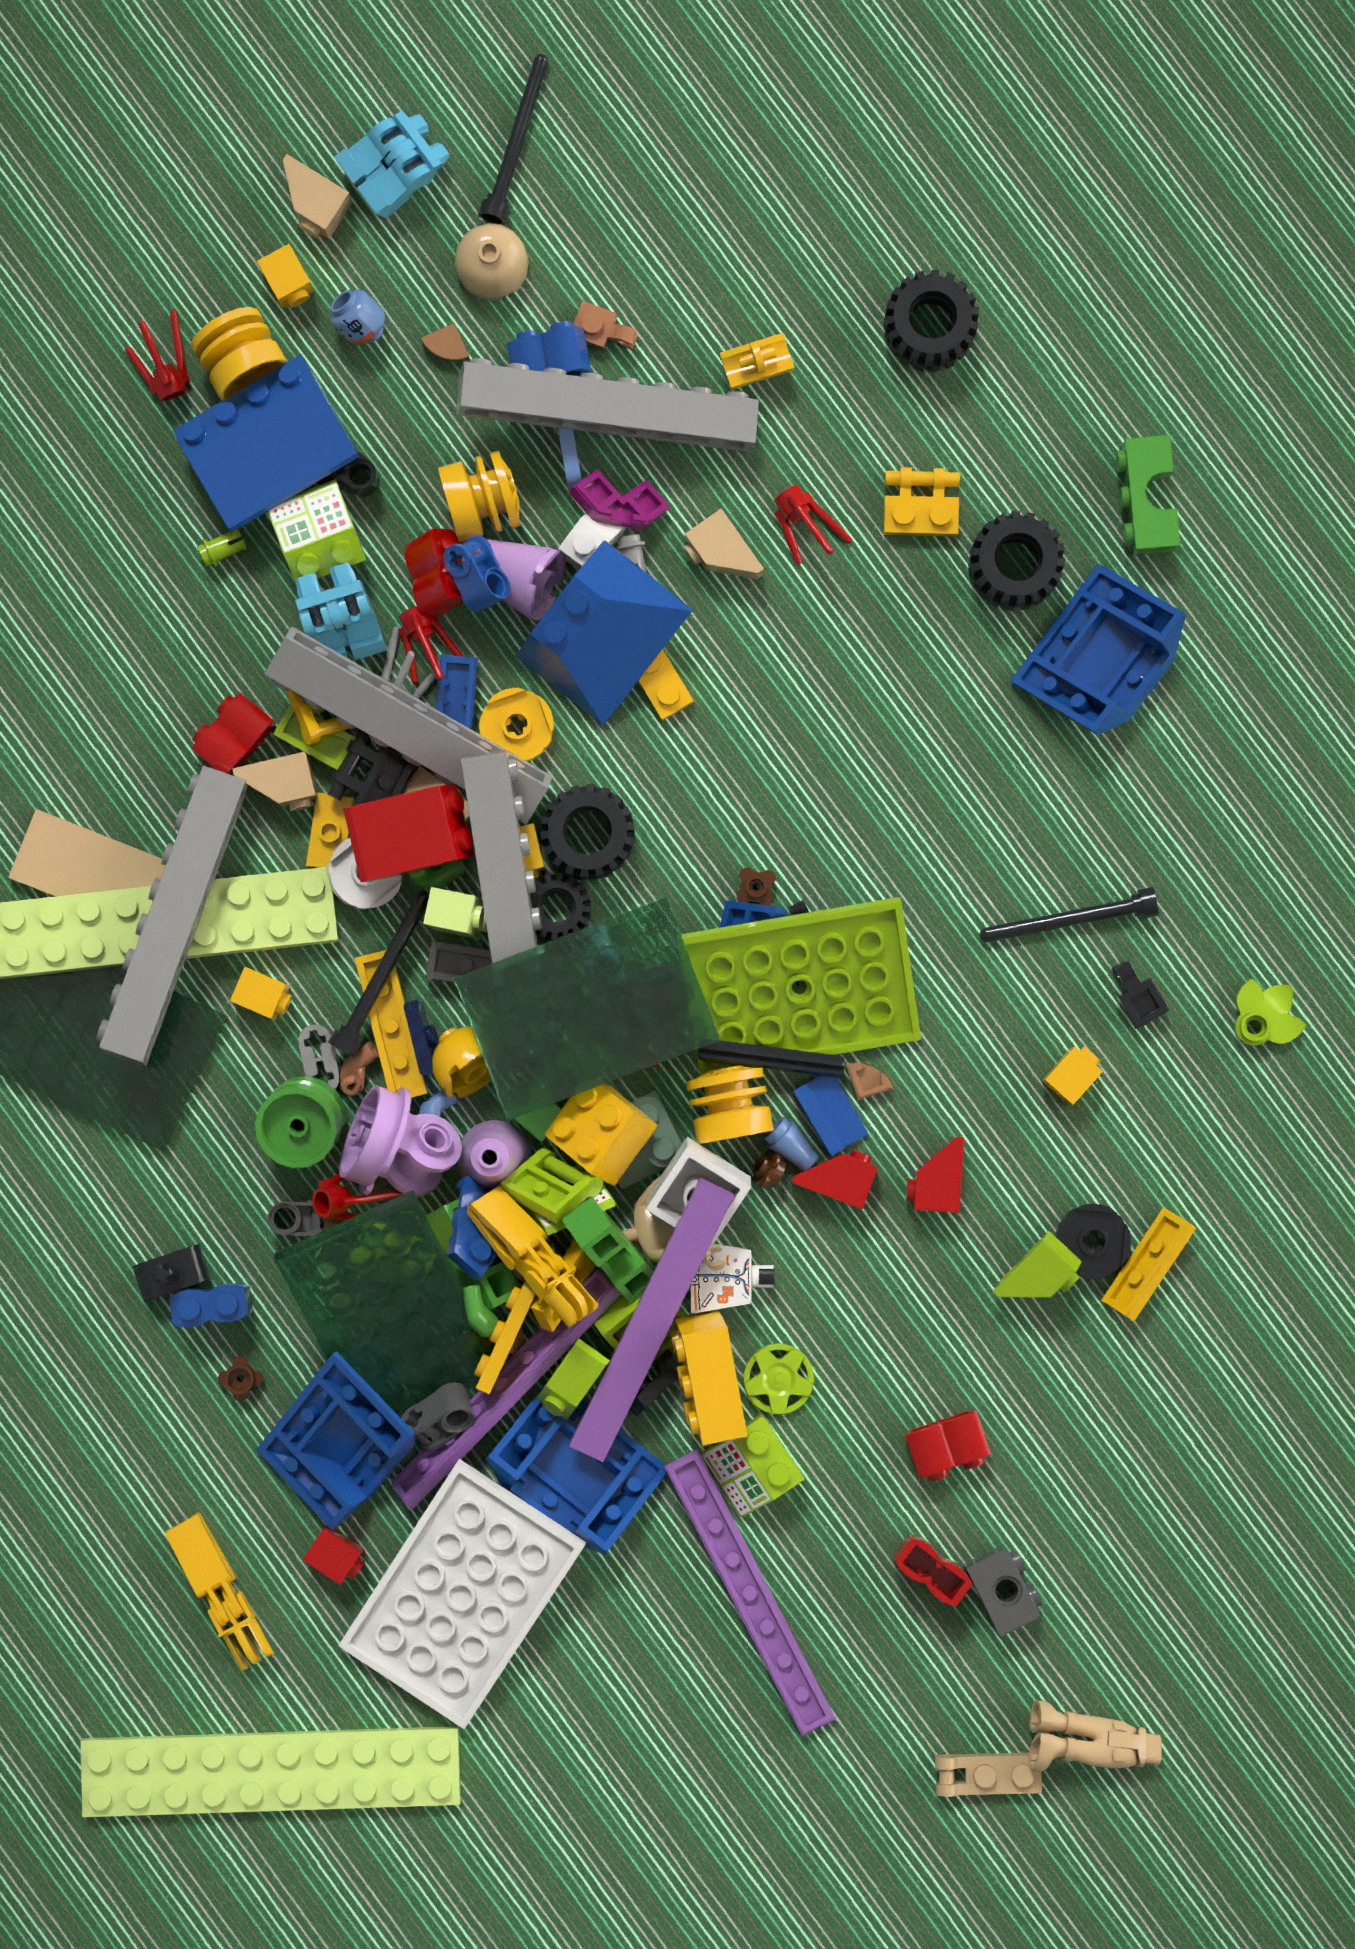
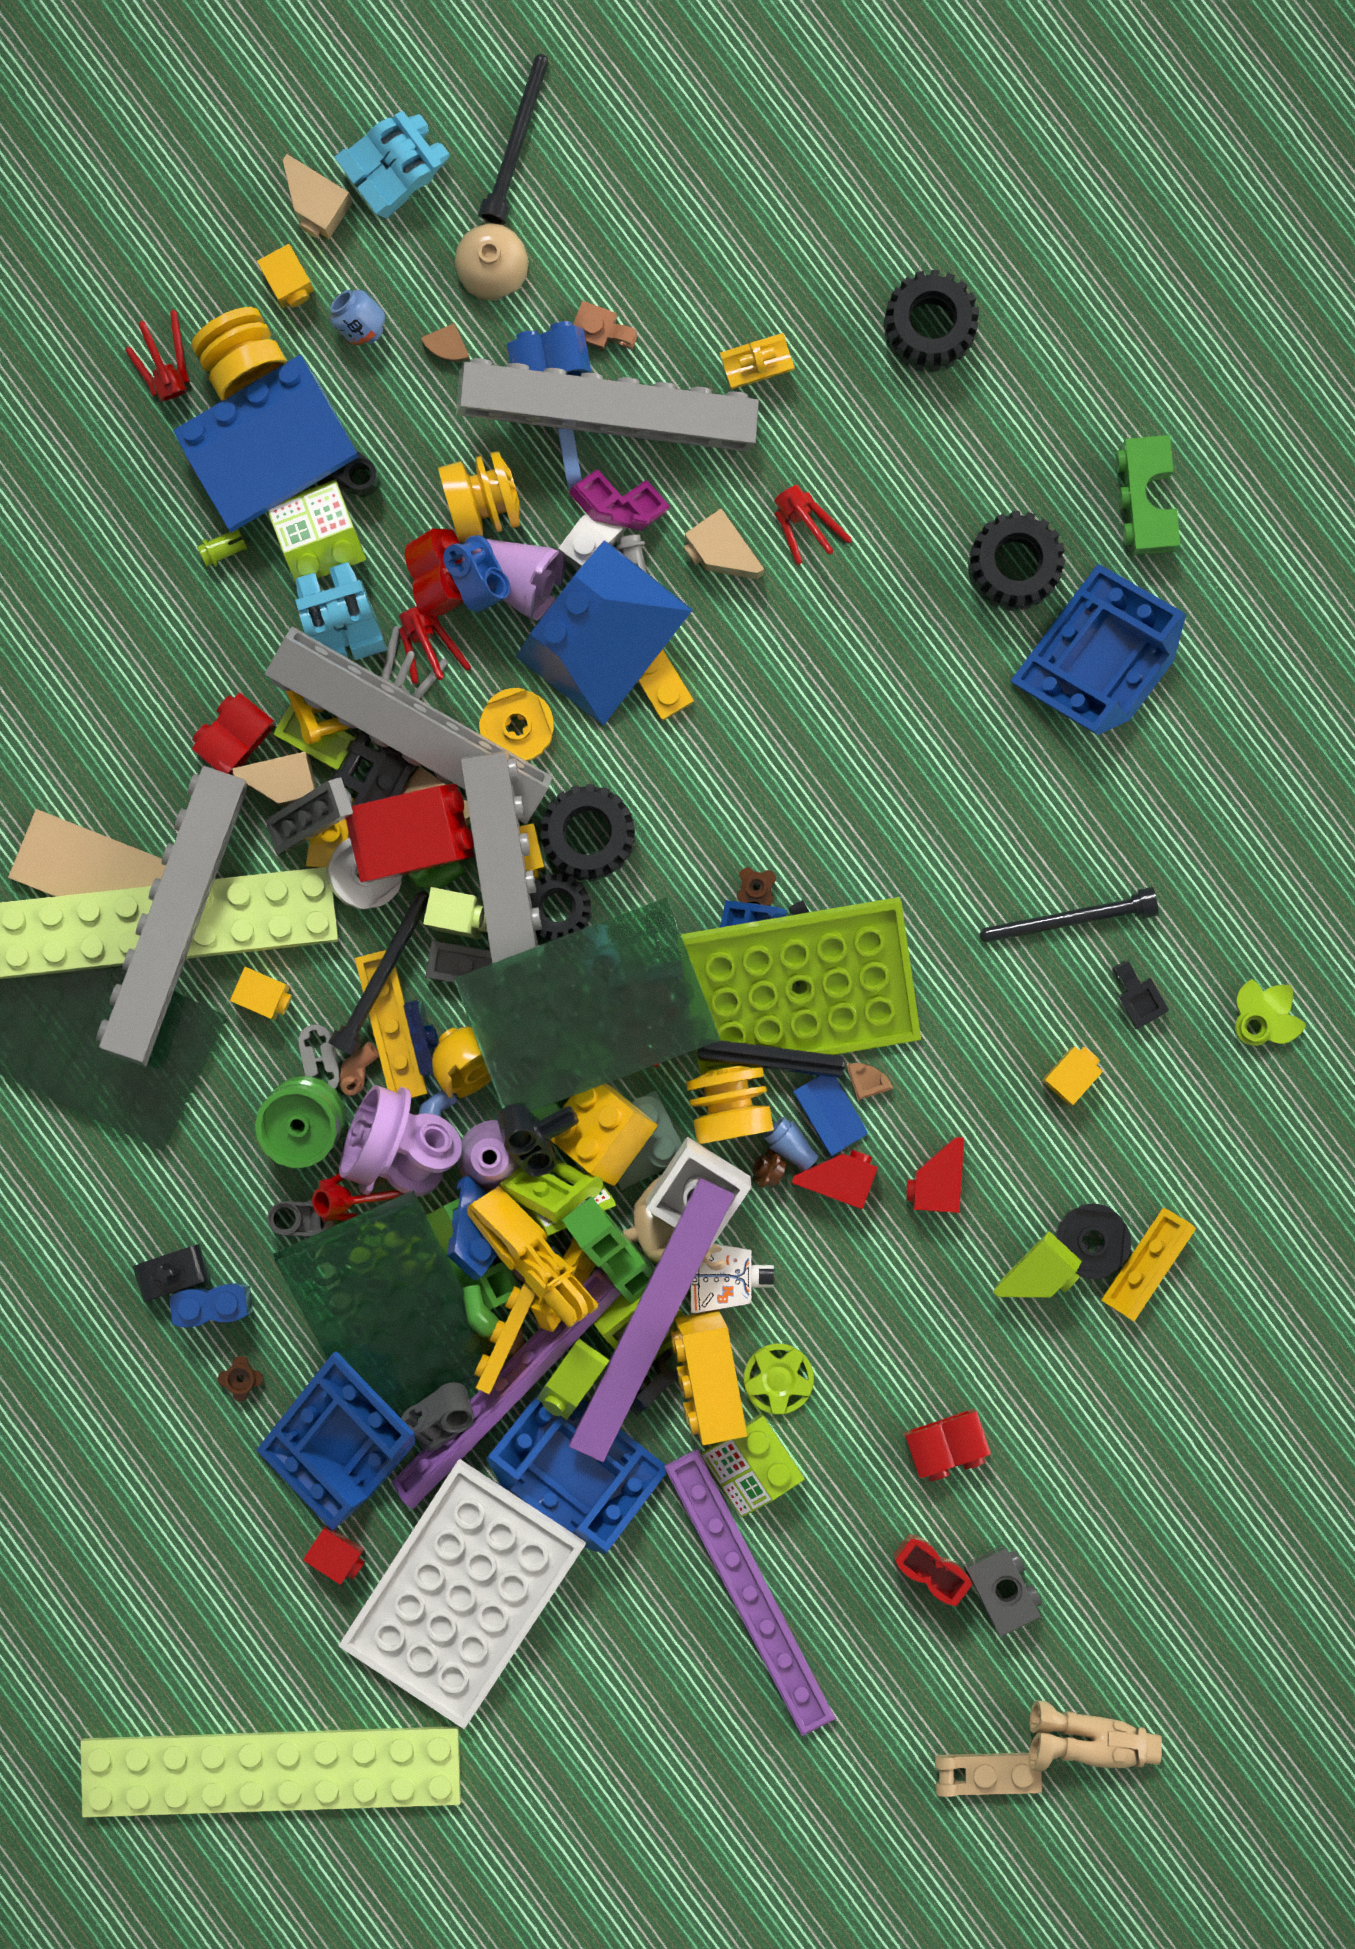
yellow arm [165,1512,274,1672] -> none
blue plate [436,655,478,730] -> none
yellow plate [883,467,960,537] -> none
none -> dark grey plate [265,777,353,855]
none -> black beam [497,1104,579,1177]

